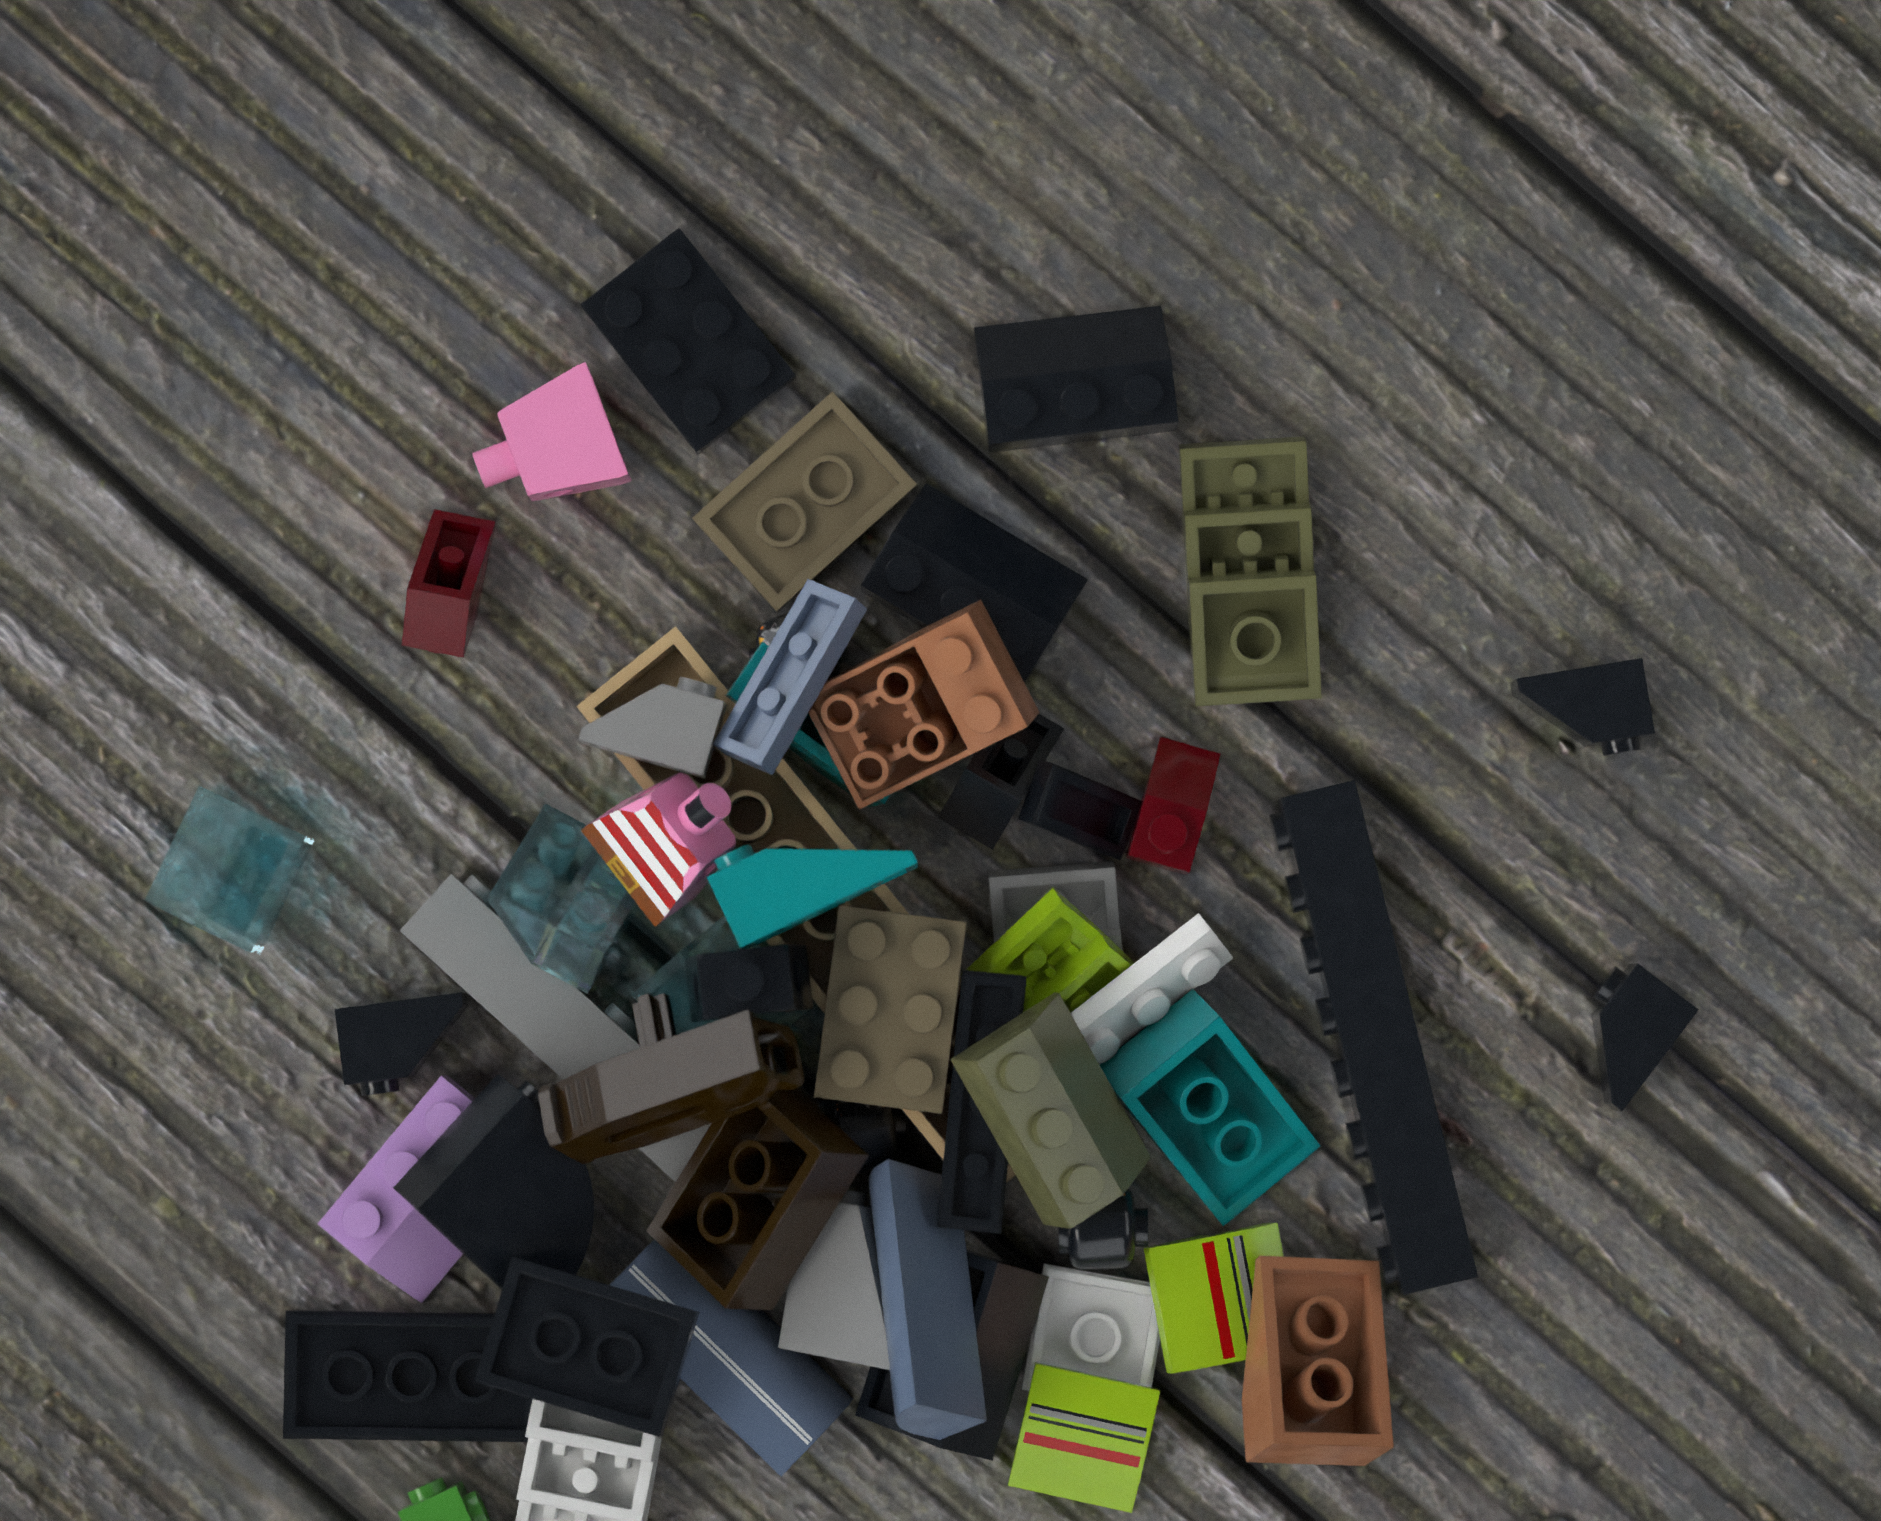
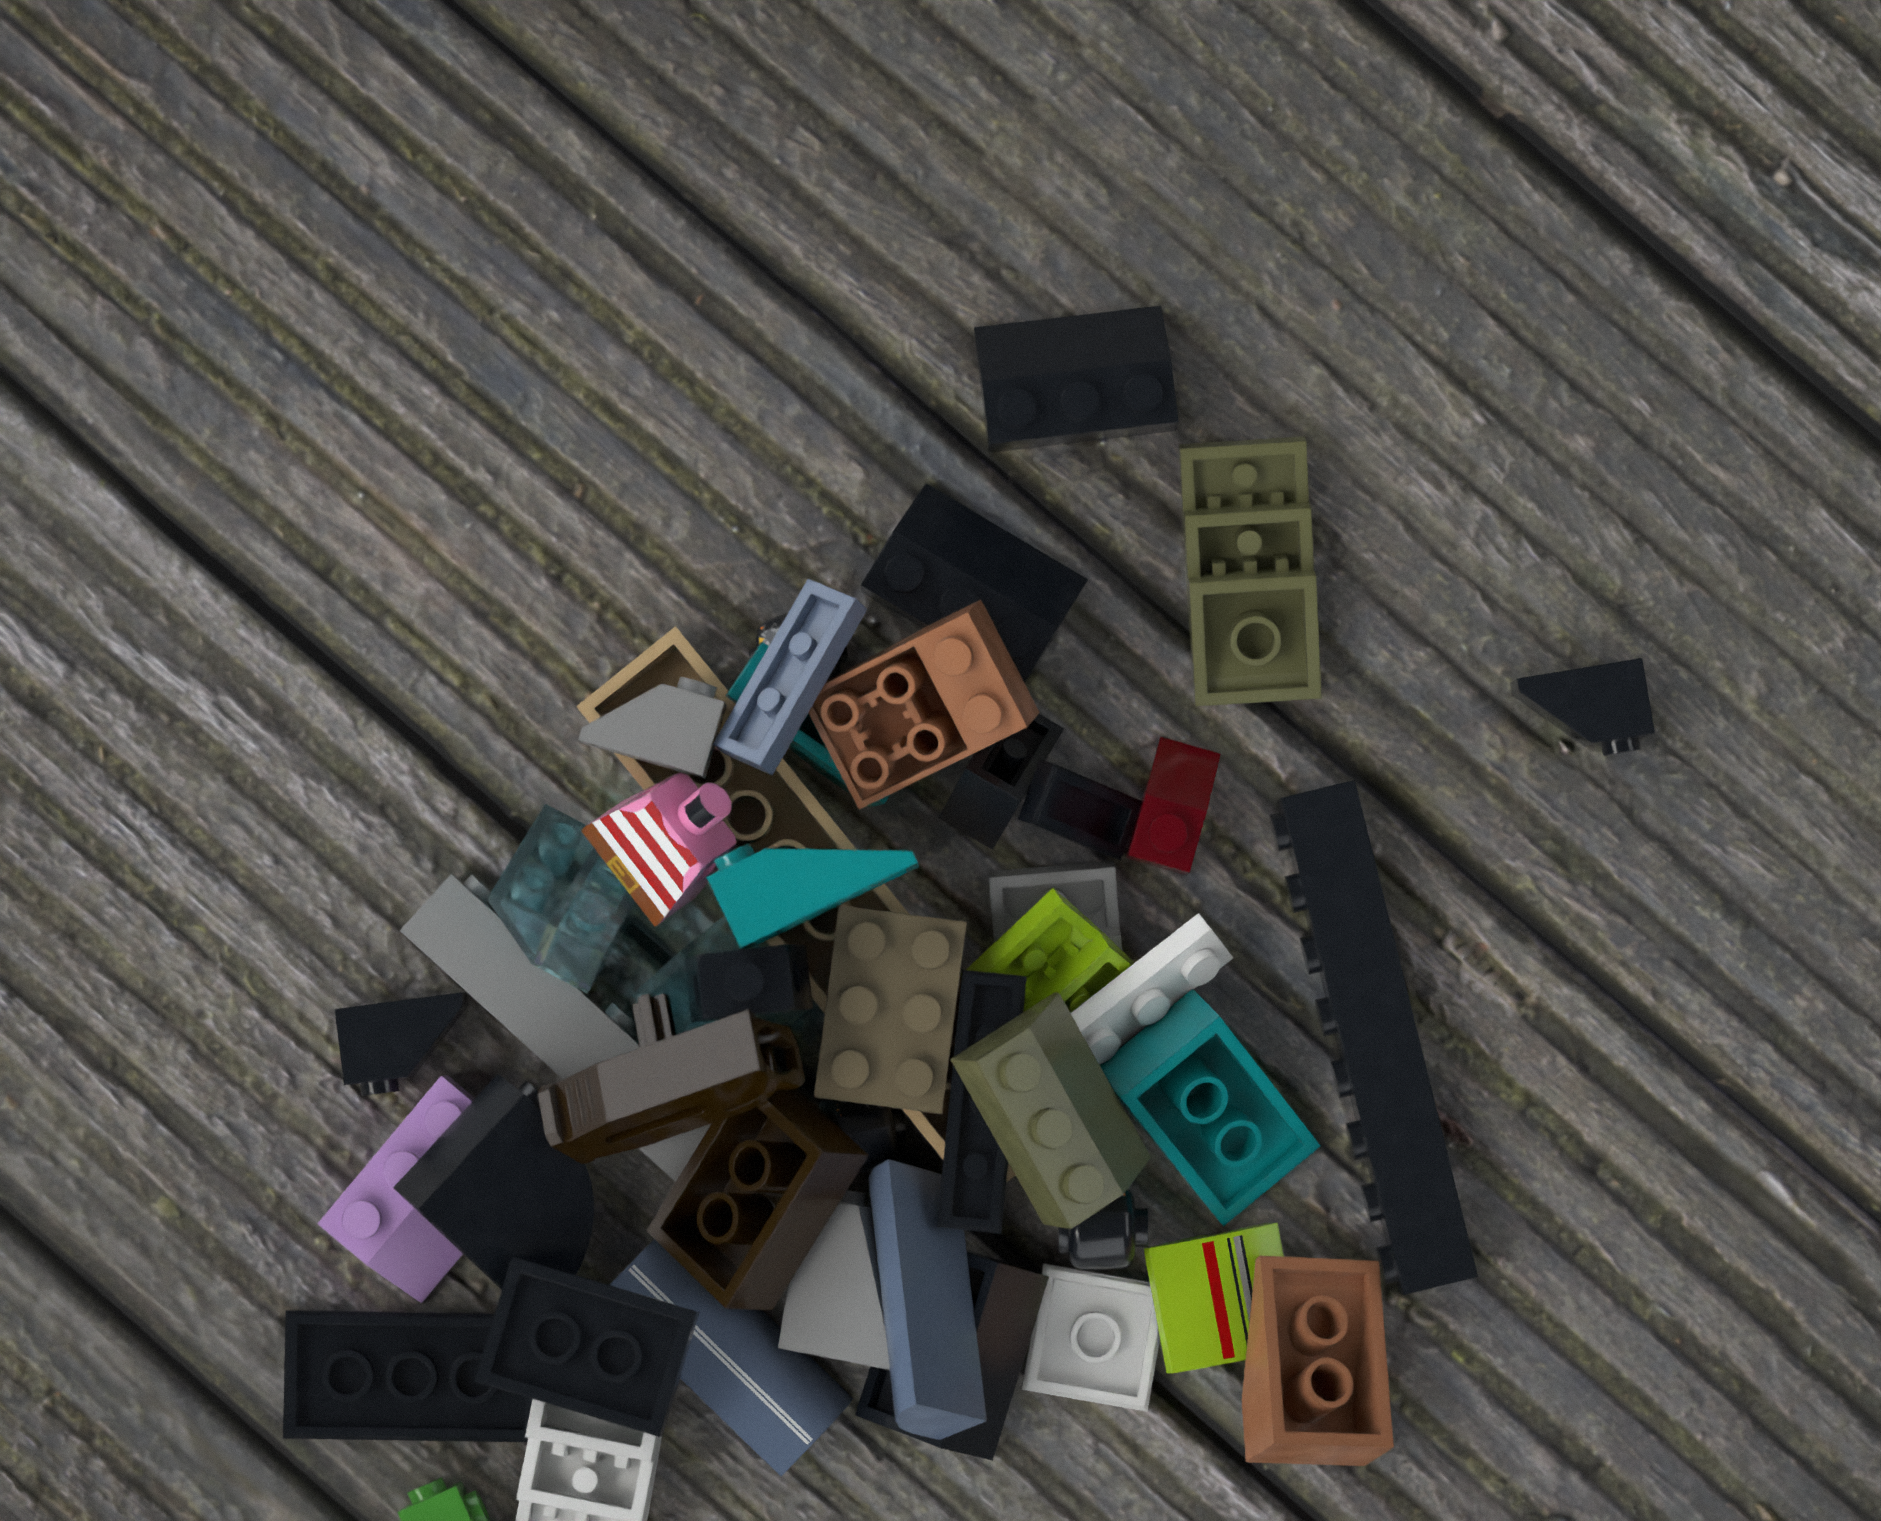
clear light blue slope [145,786,314,954] -> none
dark red slope [402,509,496,658] -> none
bright pink torso [472,362,632,501] -> none
black plate [580,228,796,455] -> none
dark tan plate [692,391,917,613] -> none
lime slope [1008,1362,1160,1513] -> none
black slope [1592,963,1699,1111] -> none

